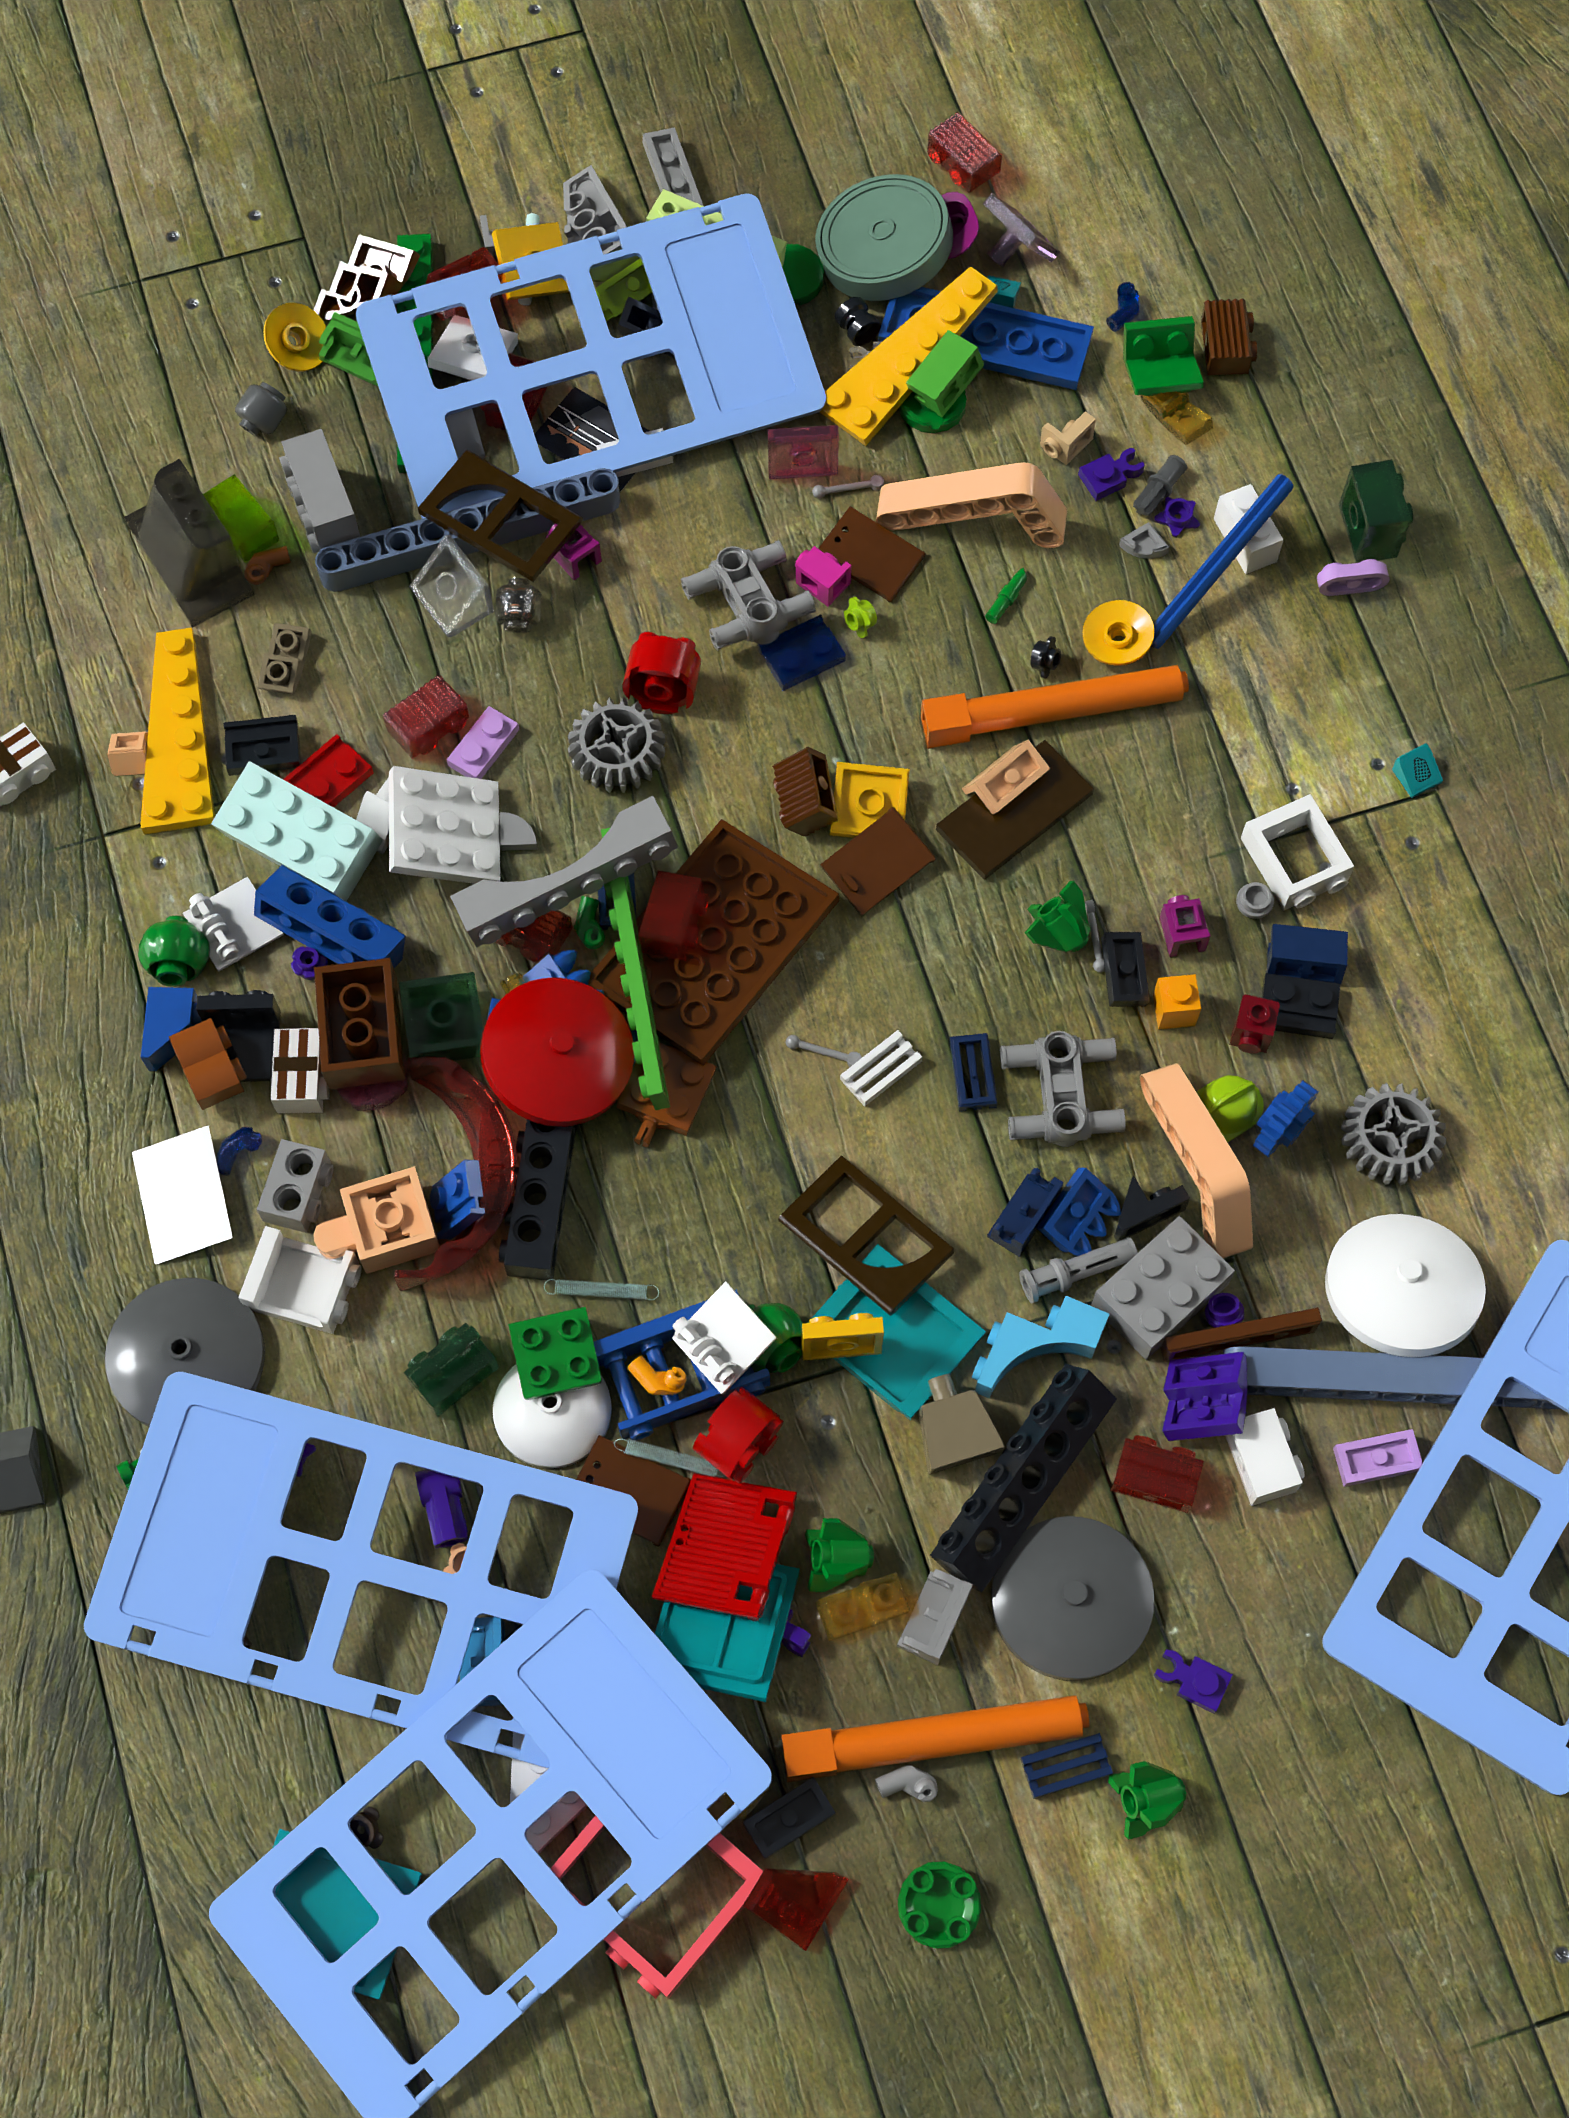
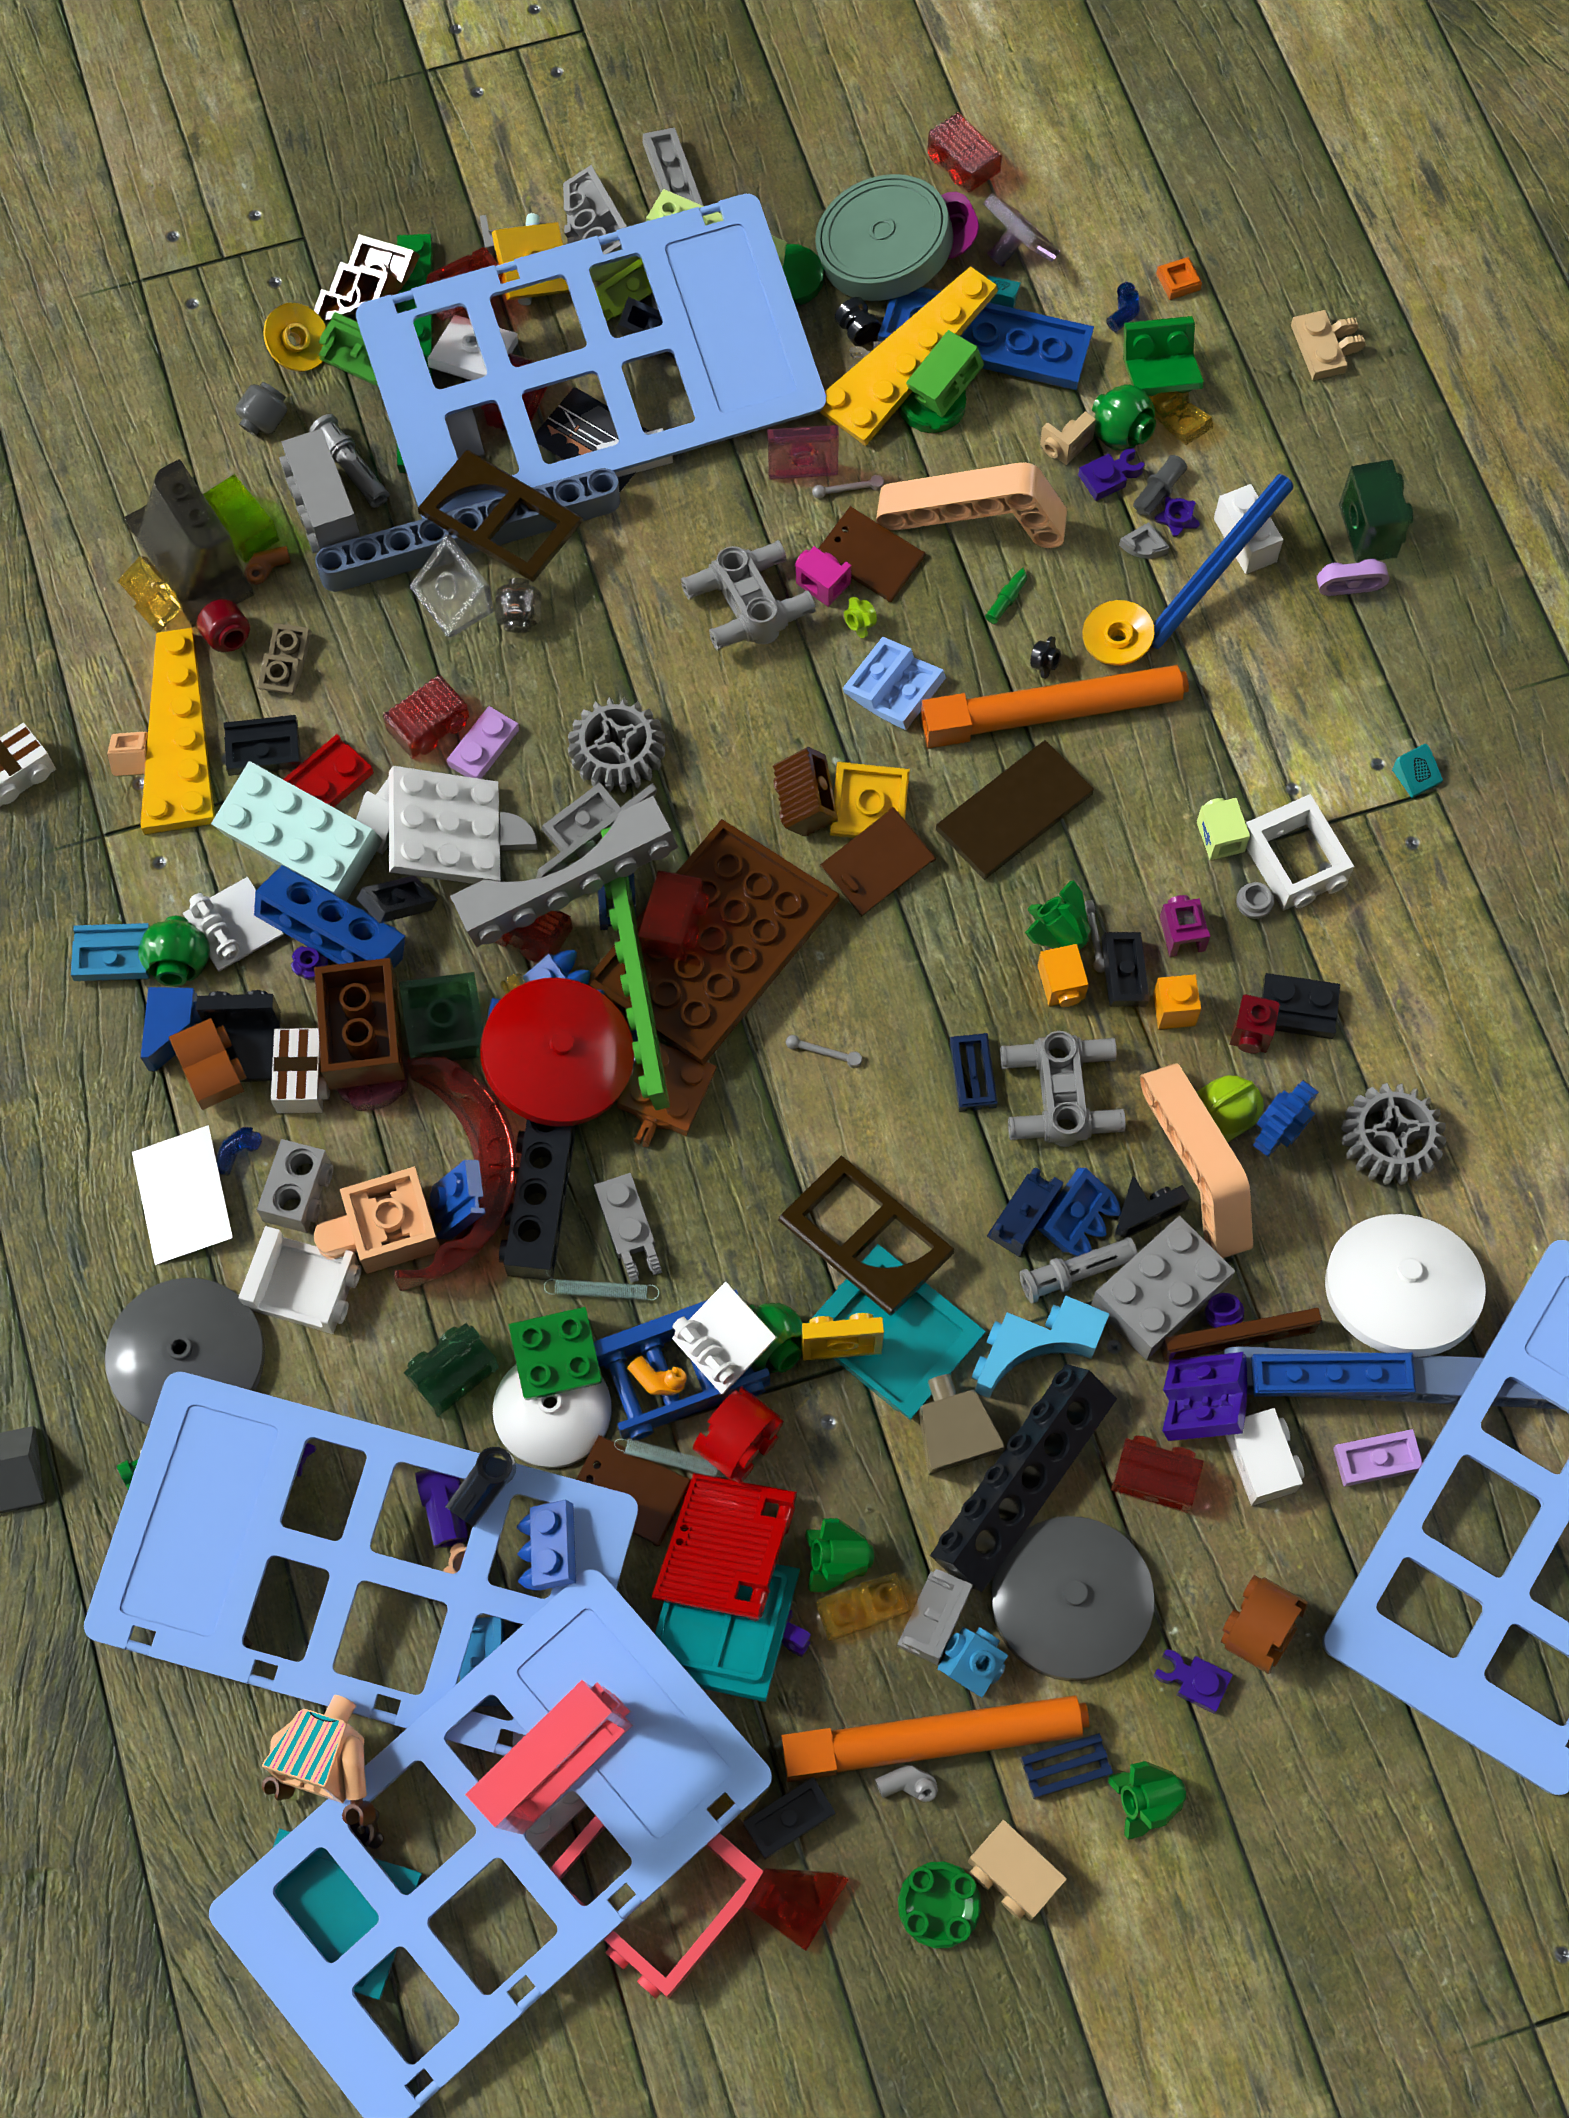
magenta window [546,523,602,580] -> none
green arm [574,896,605,949] -> none
red brick [622,632,701,714] -> none
clear blue plate [758,614,846,691] -> none
white tile [840,1030,922,1107] -> none
light nougat panel [962,739,1050,814] -> none
reddish brown brick [1201,298,1257,376] -> none
dark blue hinge [1266,924,1348,987] -> none
none -> dark azure plate [71,923,150,981]
none -> clear yellow slope [117,556,183,633]
none -> dark red head [197,599,250,652]
none -> light nougat torso [262,1695,376,1827]
none -> light grey pin [309,414,390,508]
none -> black plate [357,876,438,924]
none -> black piece [445,1447,516,1528]
none -> coral window [465,1680,633,1835]
none -> plate [516,1499,576,1591]
none -> light grey bracket [536,782,657,878]
none -> light grey hinge [594,1173,662,1283]
none -> light blue slope [843,637,946,730]
none -> dark azure brick [937,1627,1008,1698]
none -> tan brick [968,1820,1067,1921]
none -> light orange brick [1038,944,1089,1007]
none -> green plant [1092,384,1156,451]
none -> orange tile [1156,257,1202,300]
none -> yellowish green brick [1197,798,1250,860]
none -> dark orange brick [1221,1575,1309,1674]
none -> blue tile [1251,1353,1416,1397]
none -> tan hinge [1291,310,1366,381]

